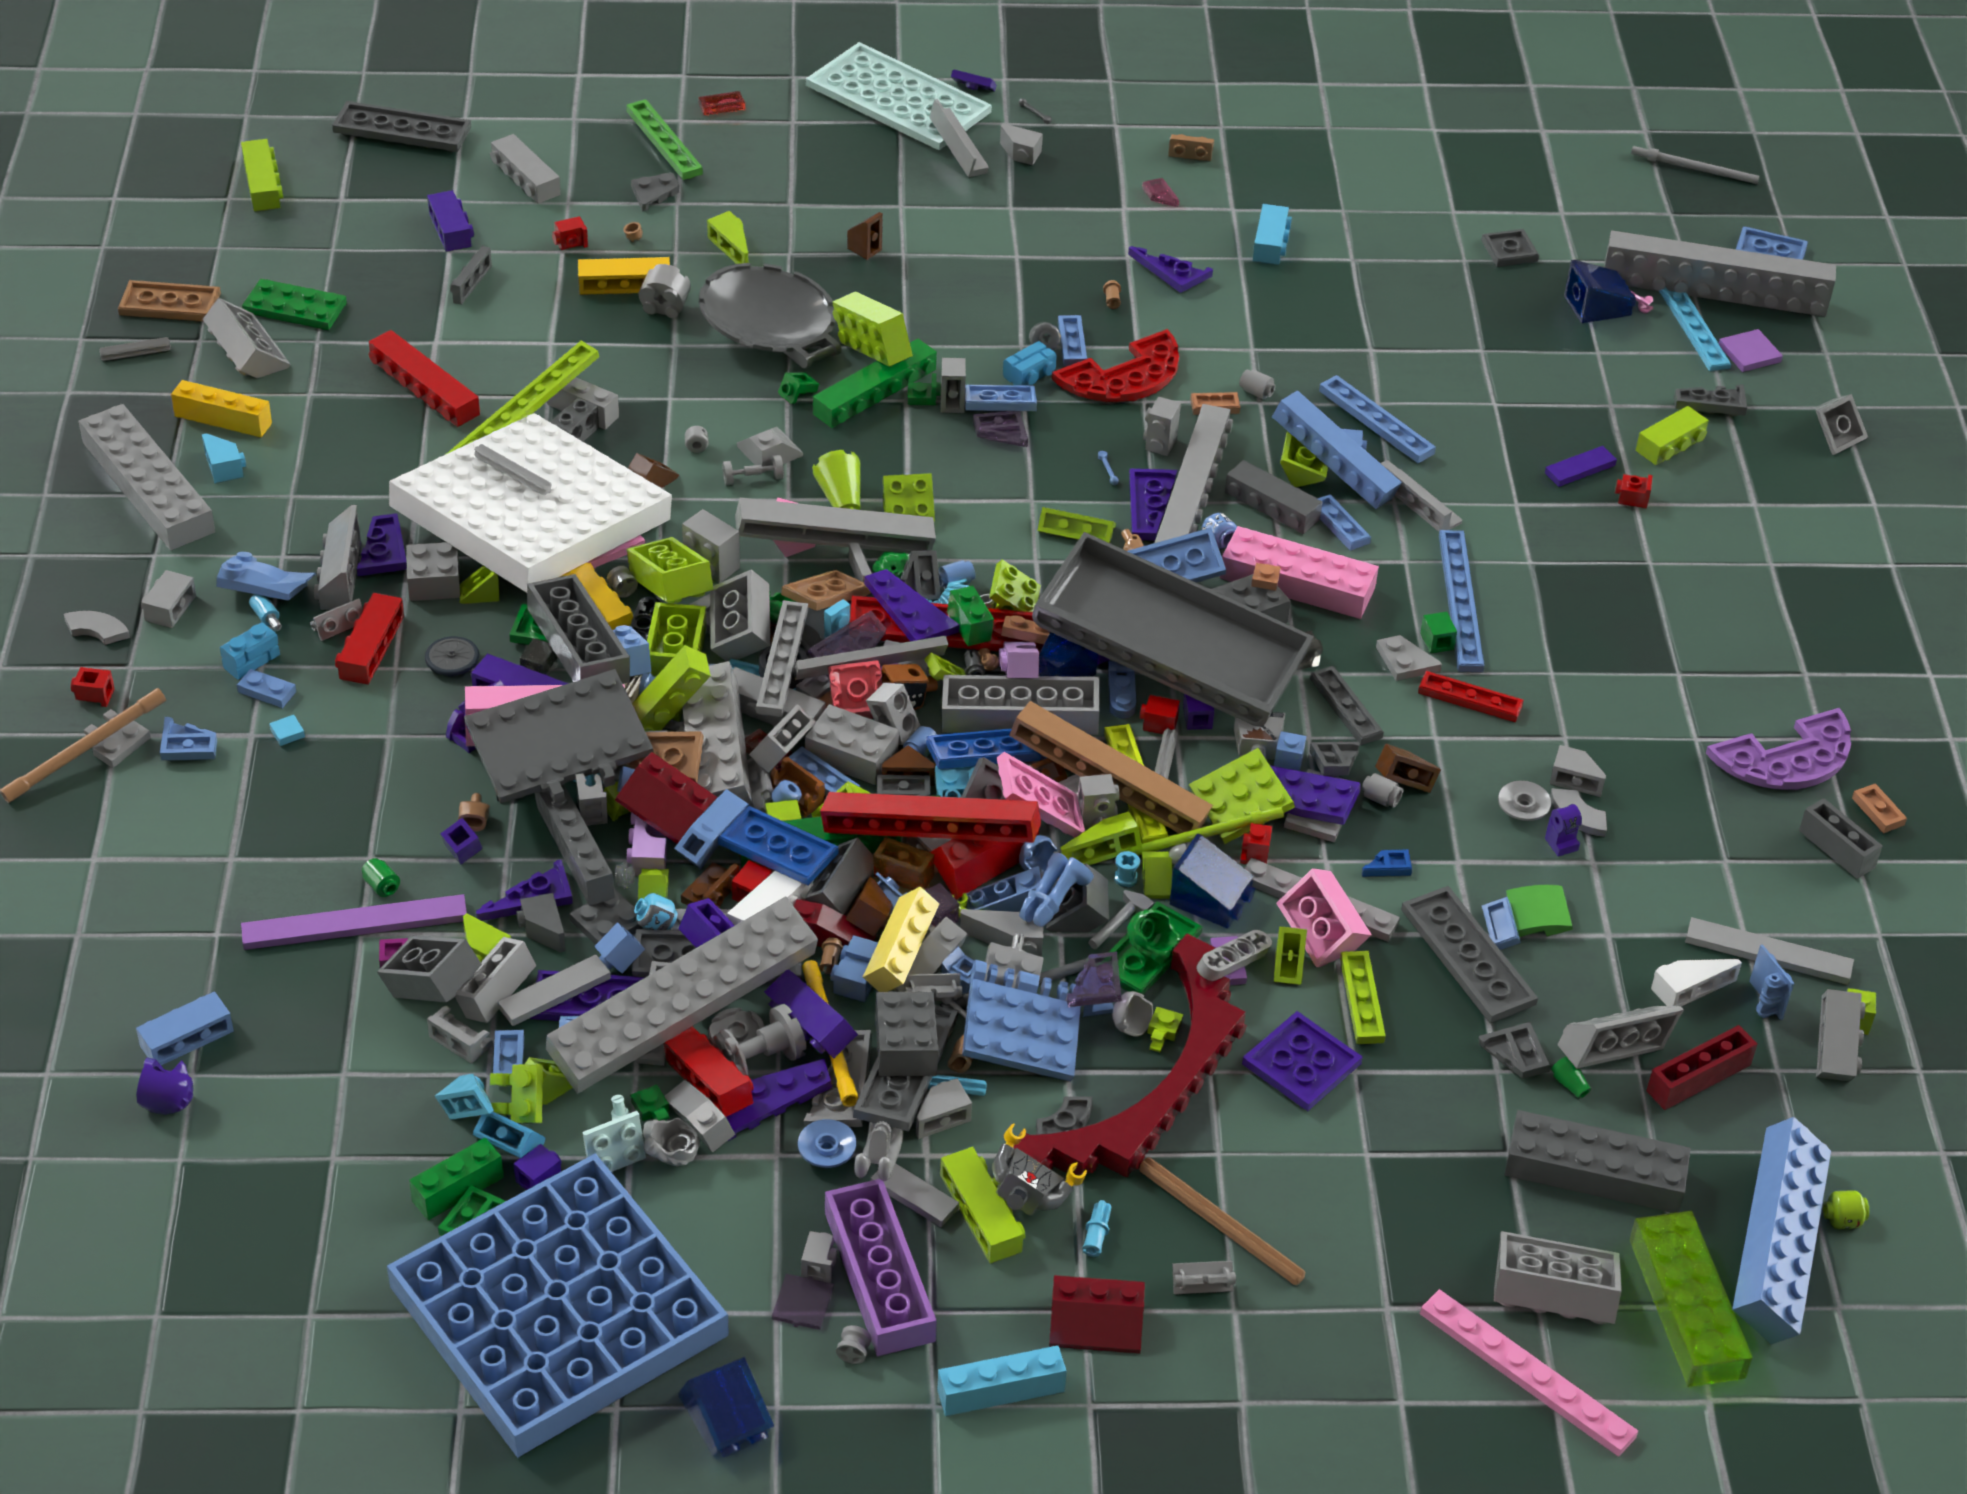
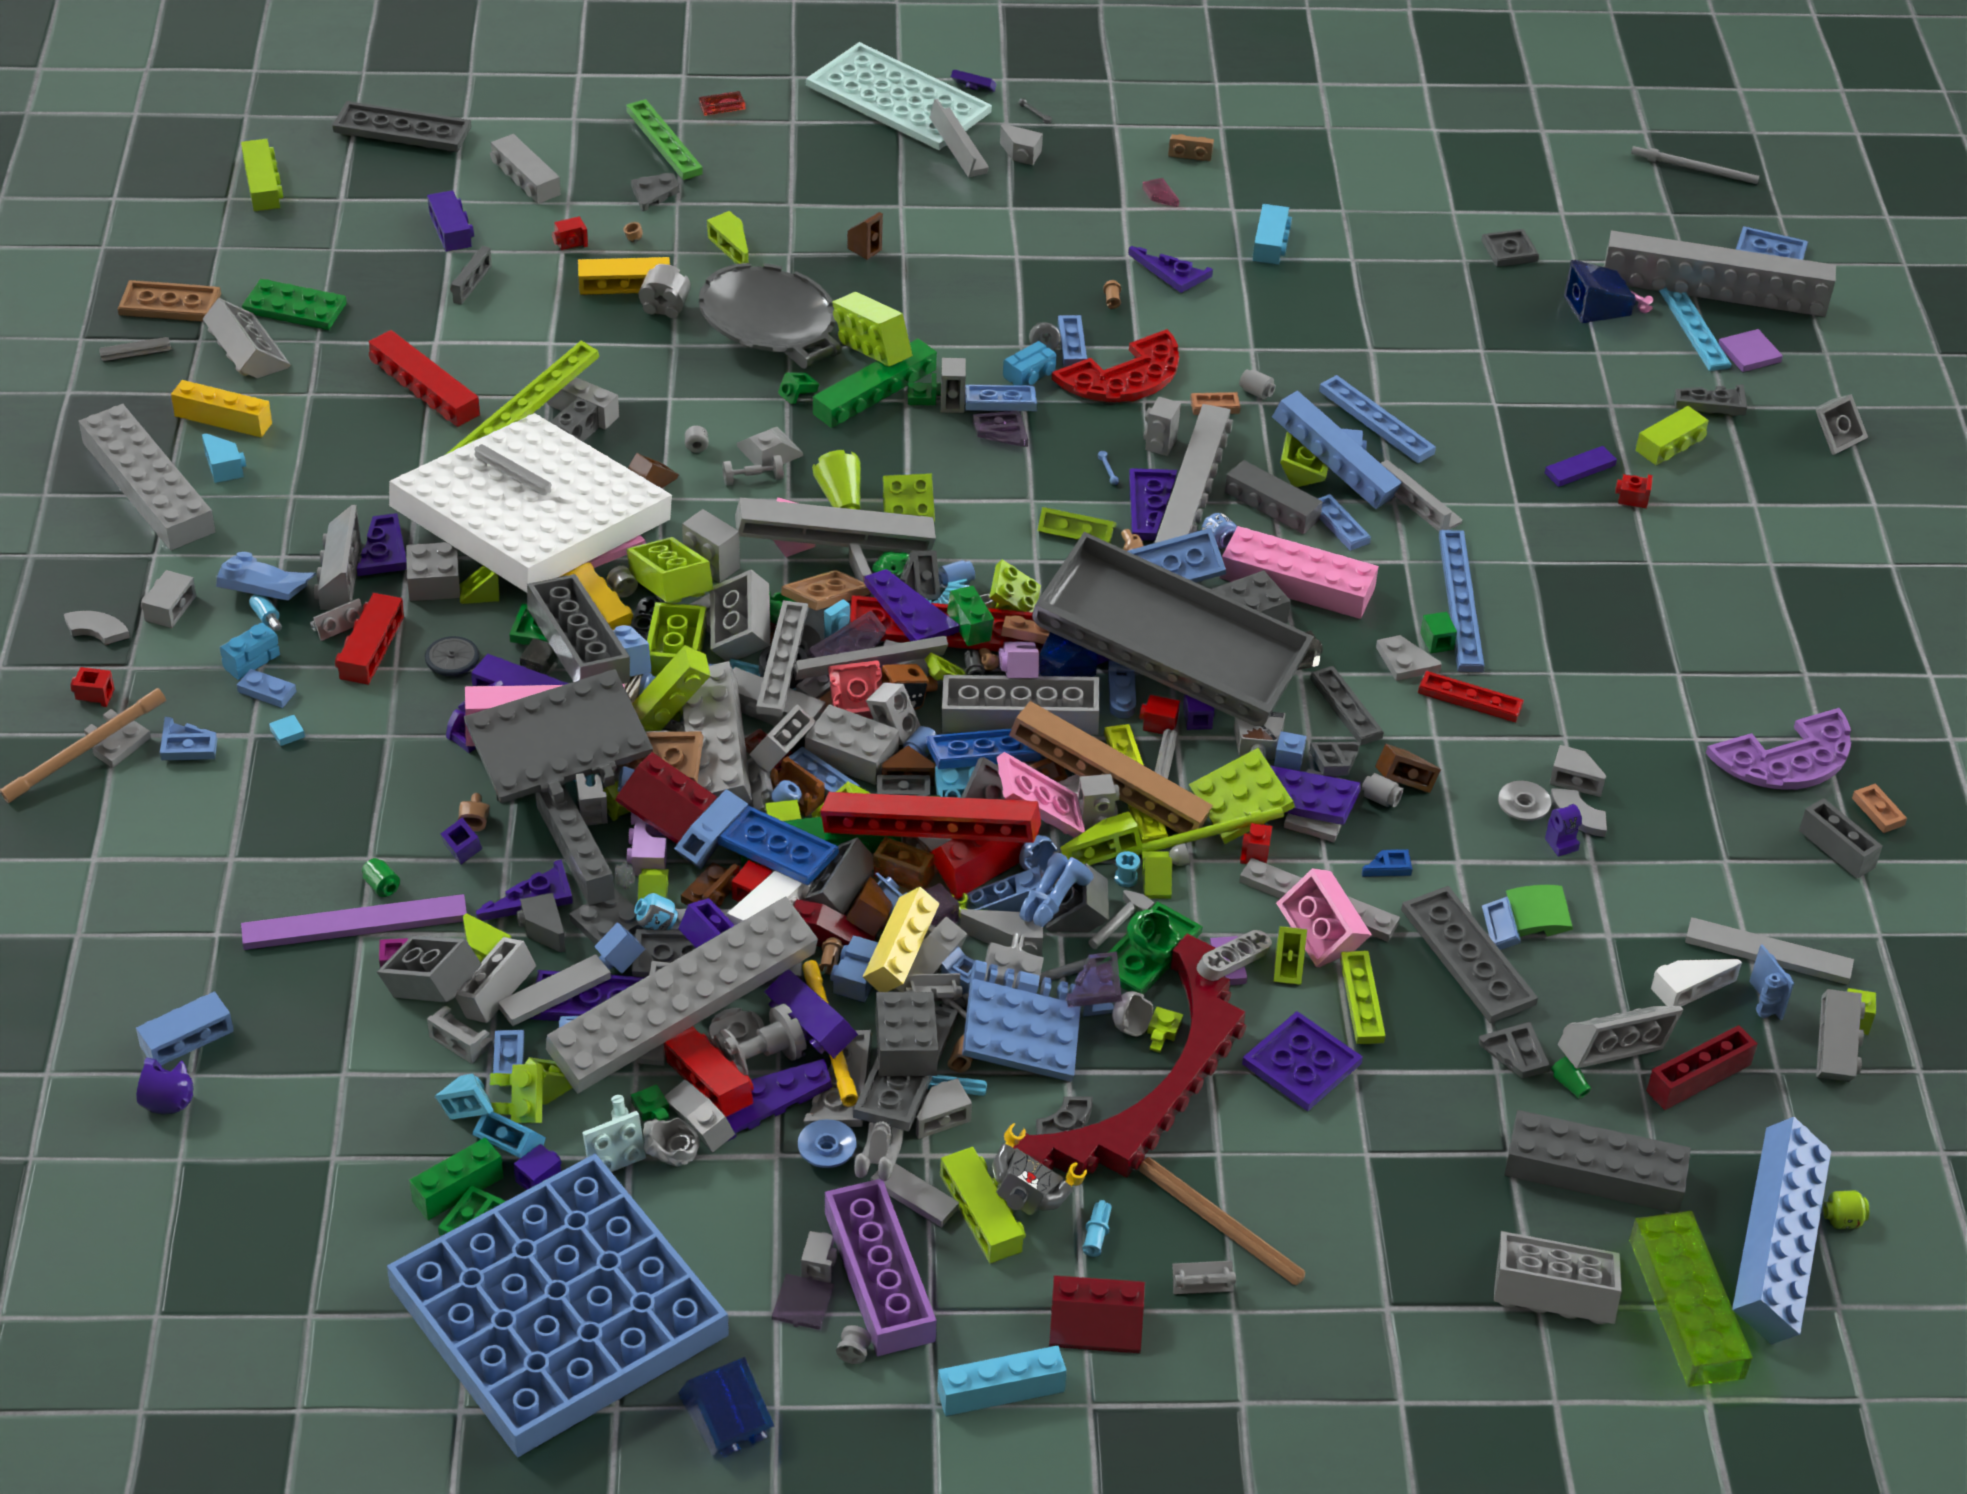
clear blue slope [1169,833,1255,929] -> none
nougat plate [1251,563,1281,591] -> none
bright pink plate [1420,1289,1638,1457] -> none

